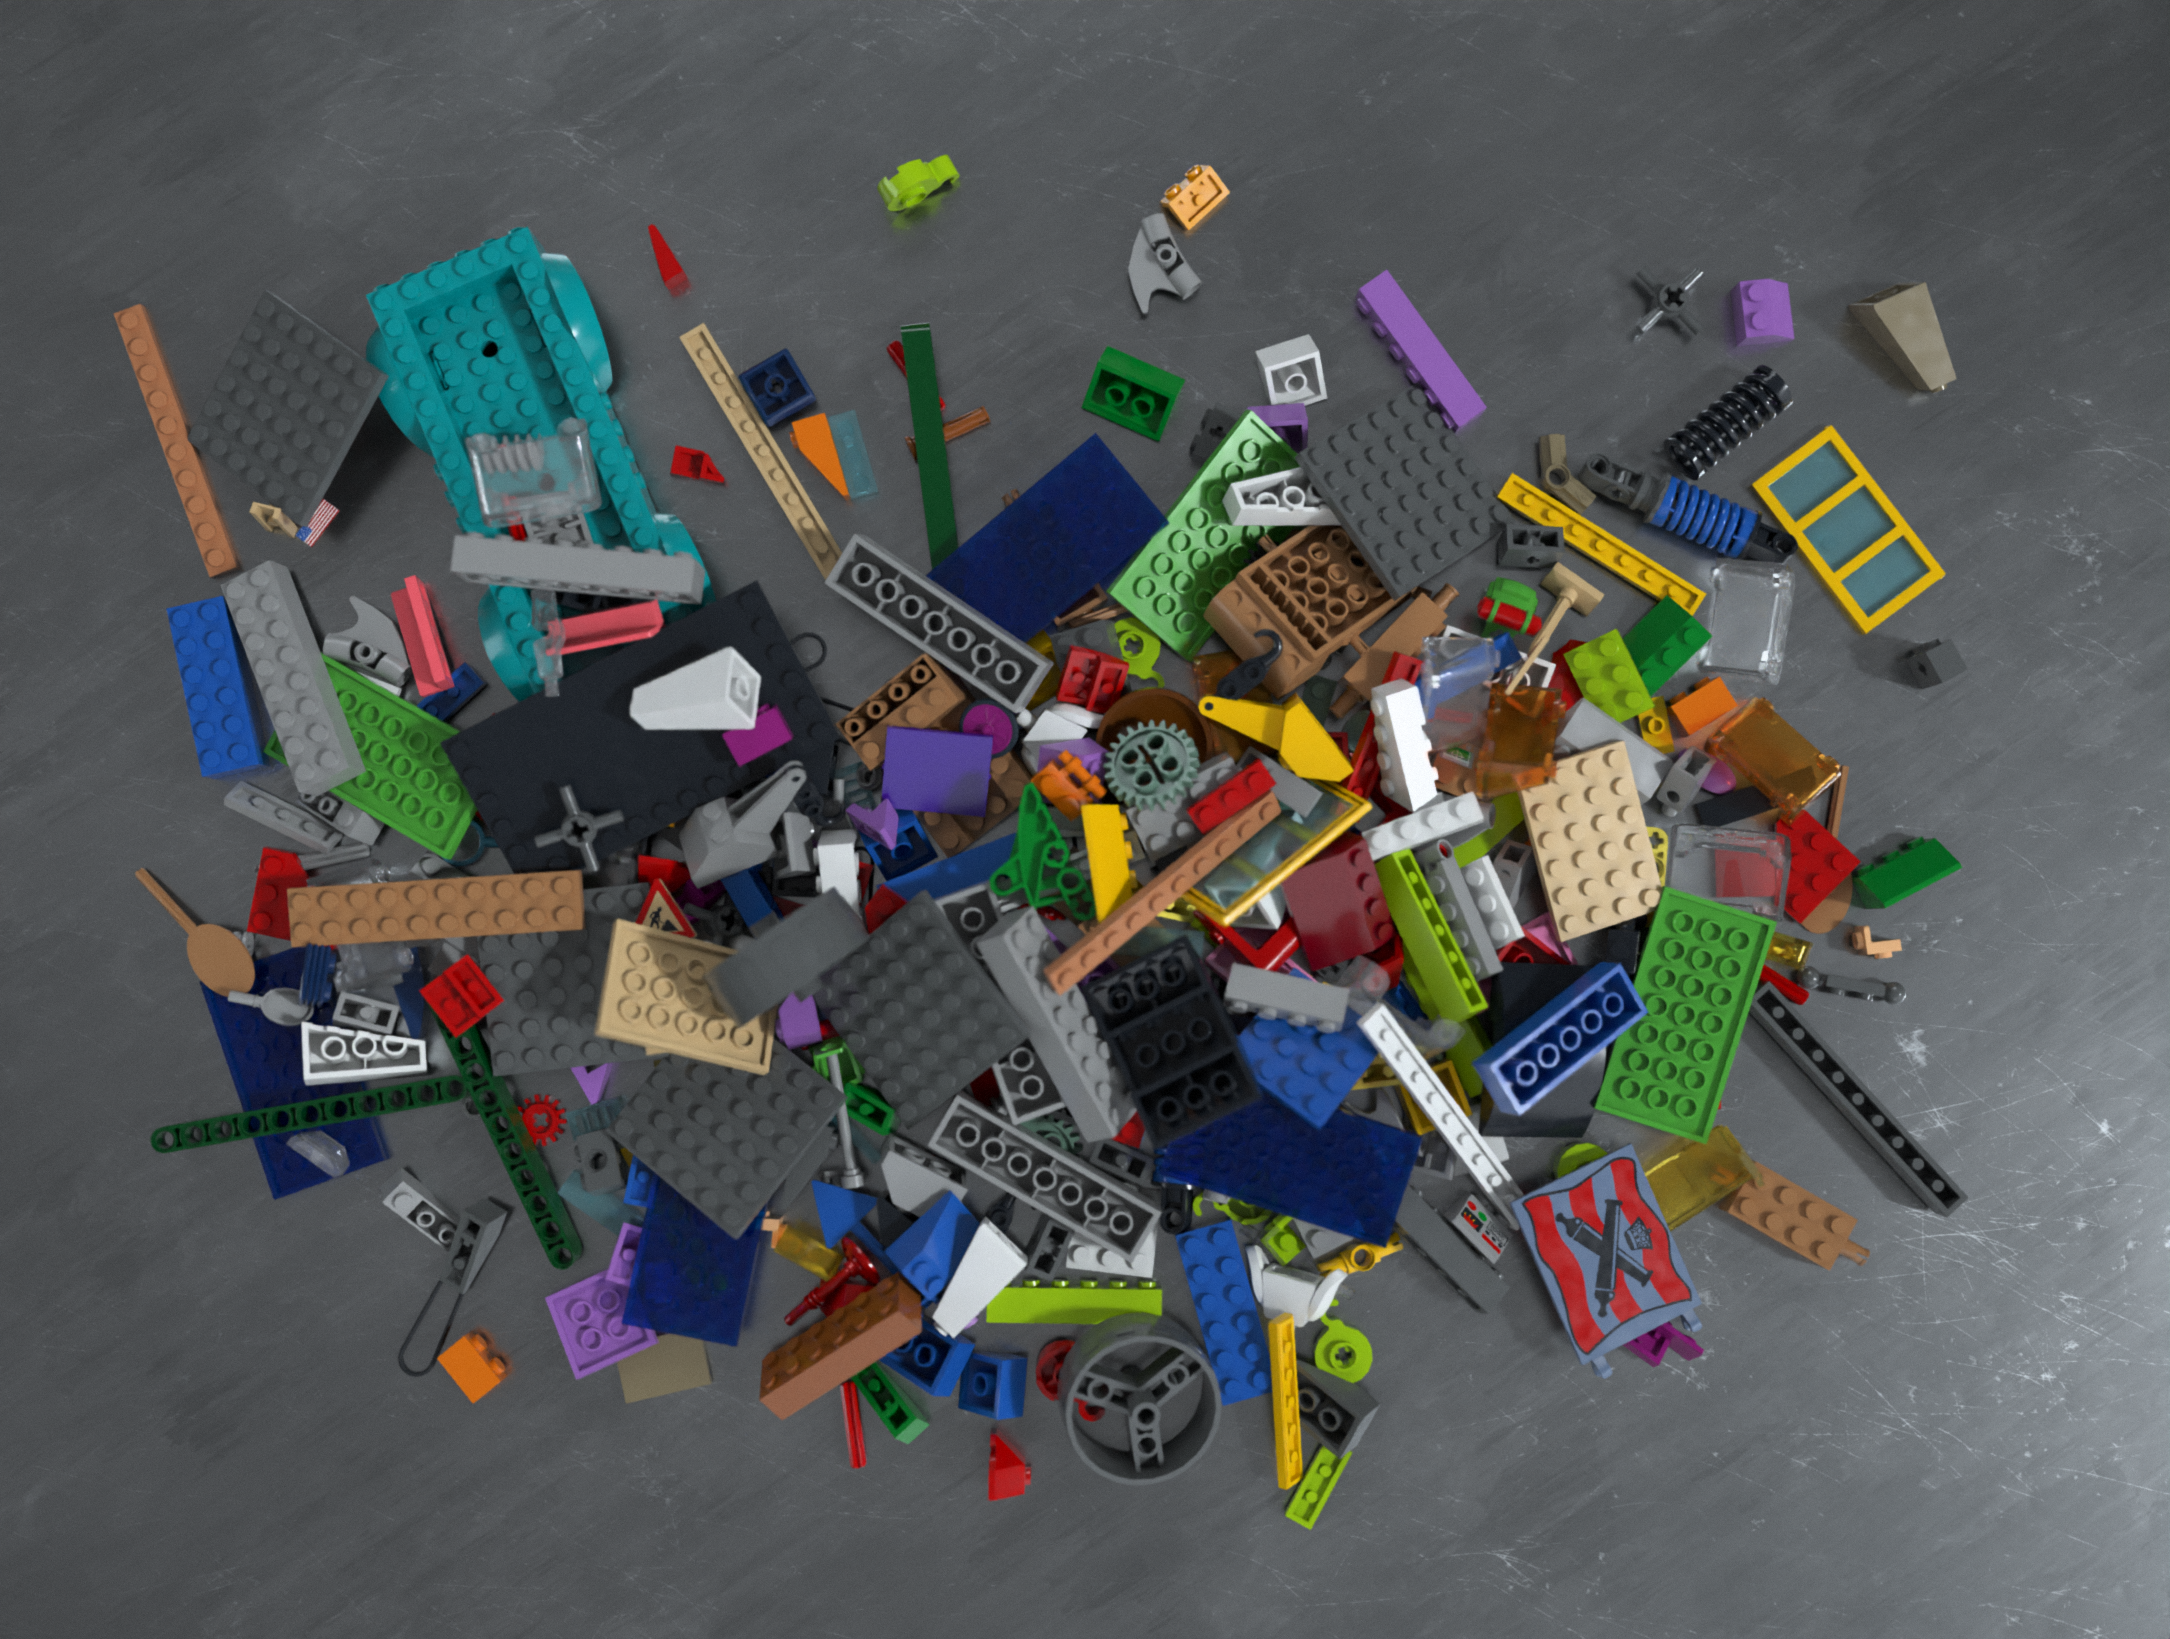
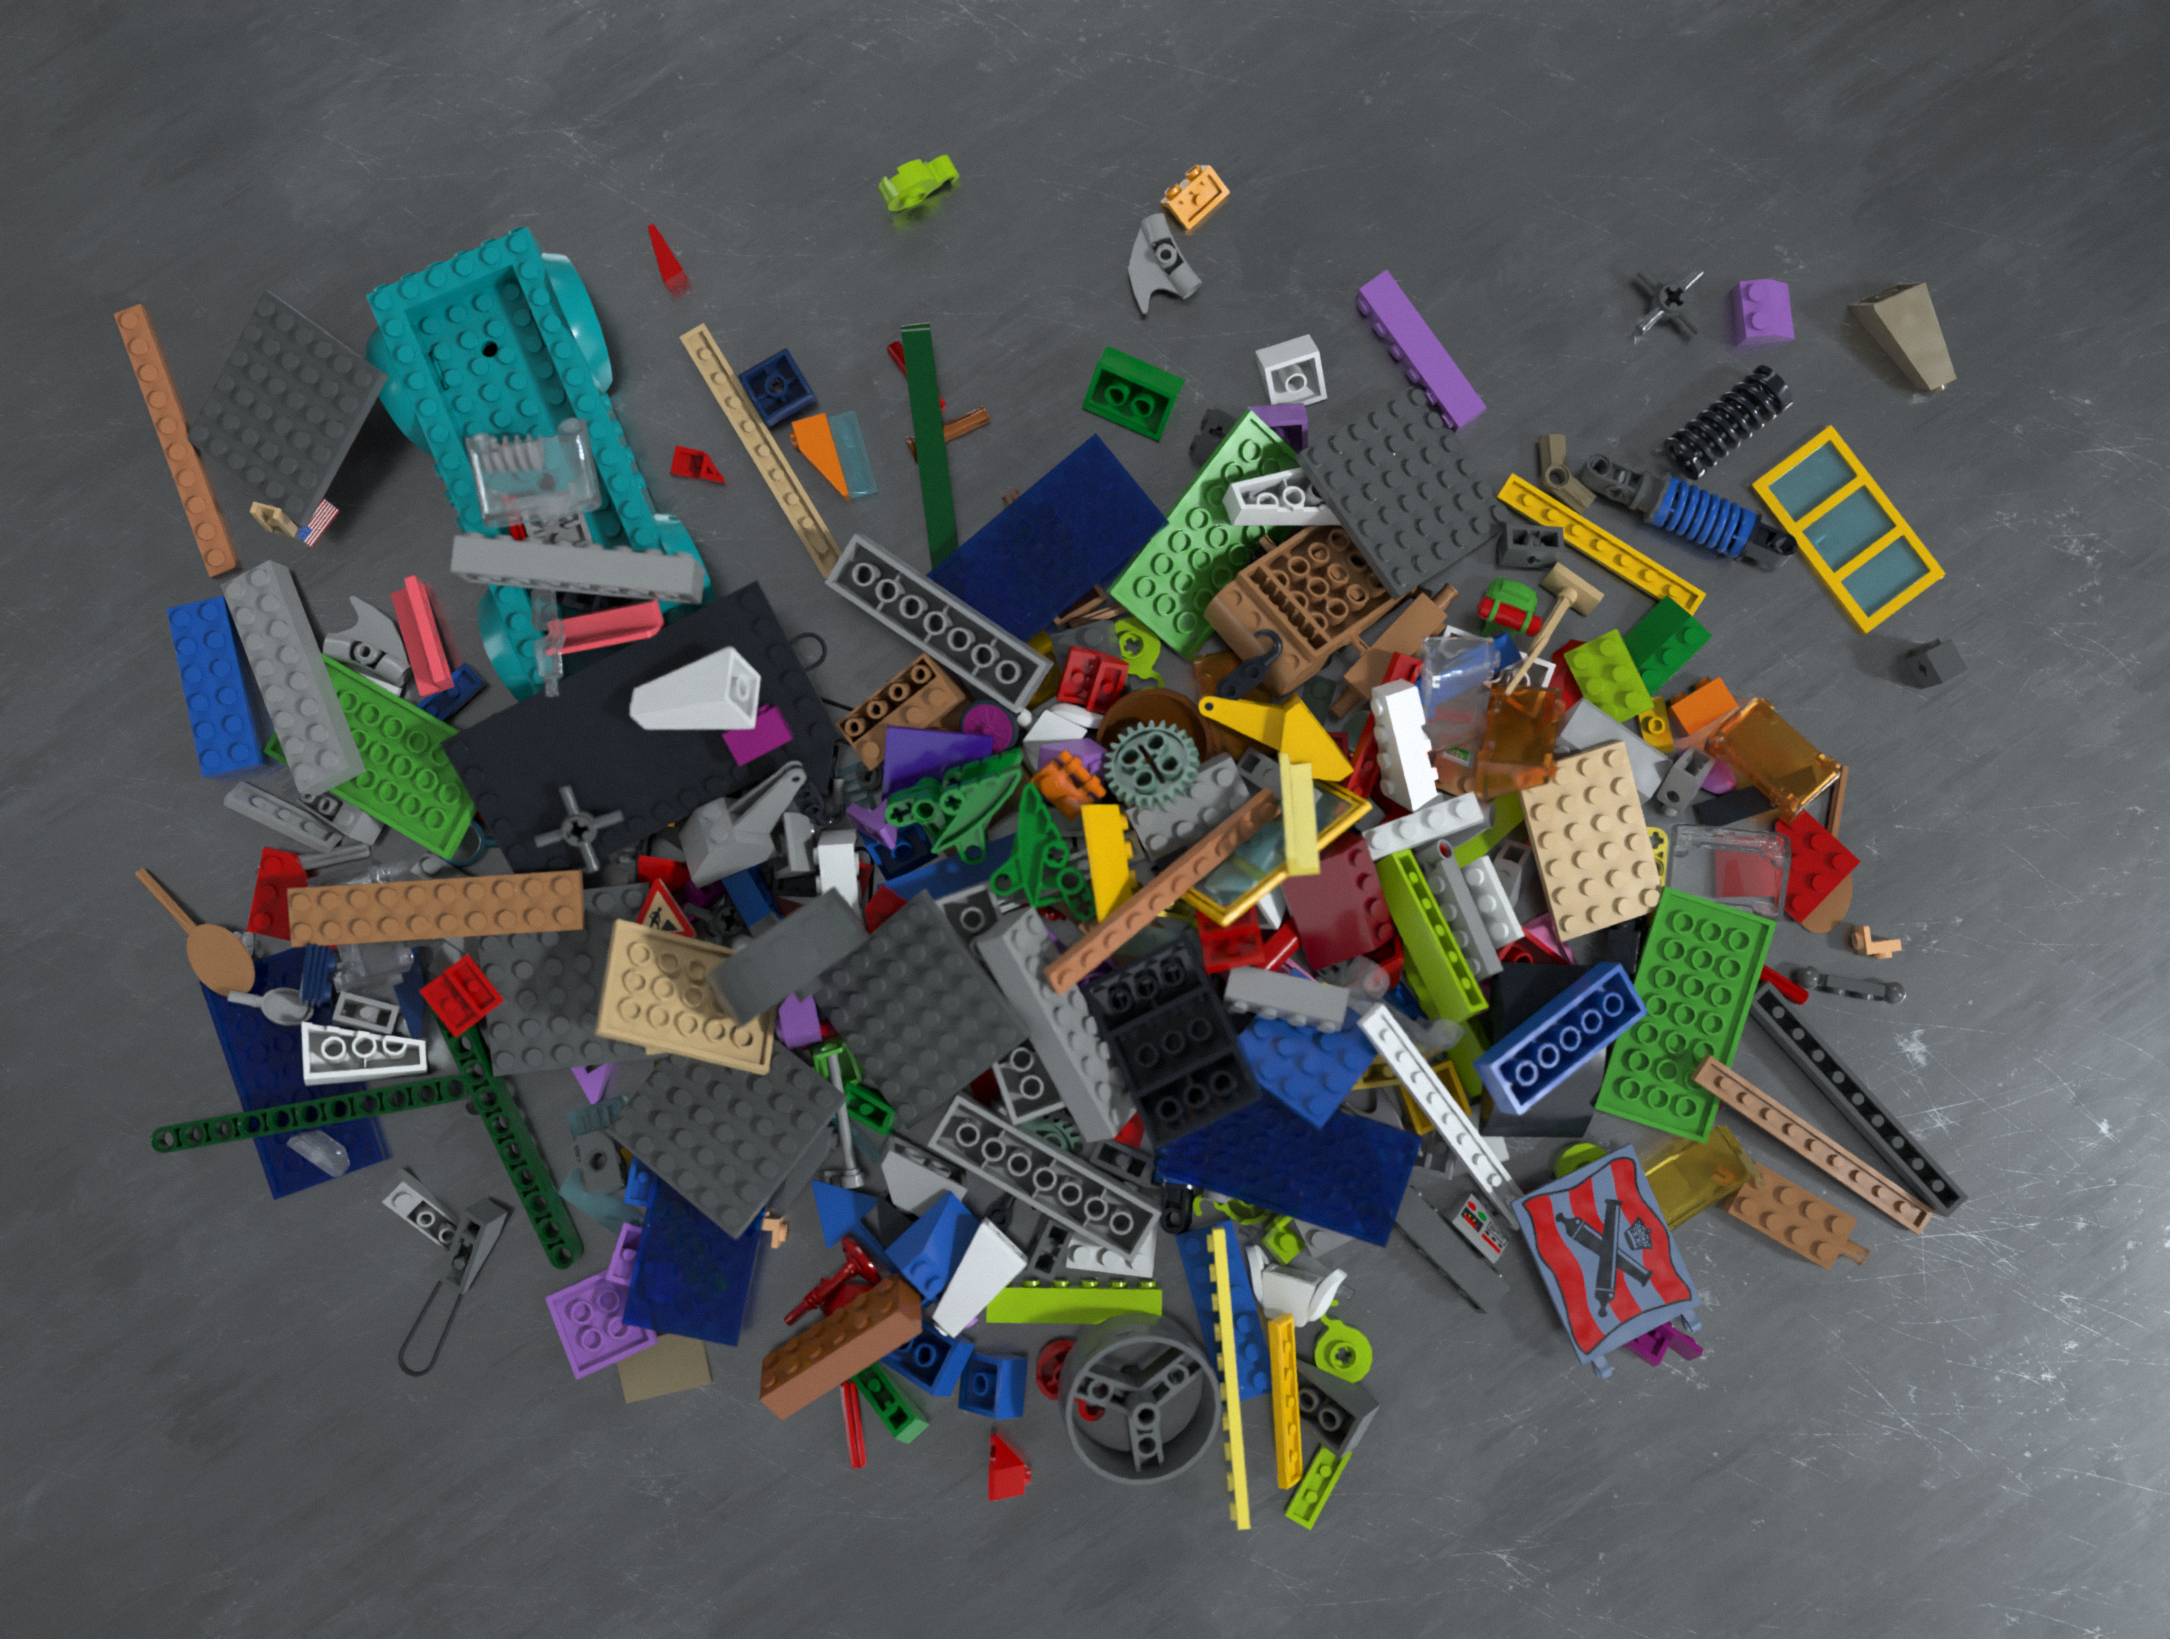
orange brick [437,1331,507,1404] -> none
red gear [517,1094,567,1146] -> none
clear yellow slope [774,1225,844,1282] -> none
red plate [1186,758,1276,835] -> none
yellow pin [1316,1232,1403,1278] -> none
clear windscreen [1696,558,1795,685] -> none
clear yellow slope [1765,931,1813,971] -> none
green slope [1852,836,1962,909] -> none
none -> green piece [885,747,1023,865]
none -> red slope [1196,904,1266,974]
none -> light yellow plate [1206,1226,1250,1530]
none -> light yellow fence [1279,753,1320,876]
none -> medium nougat plate [1690,1054,1935,1236]

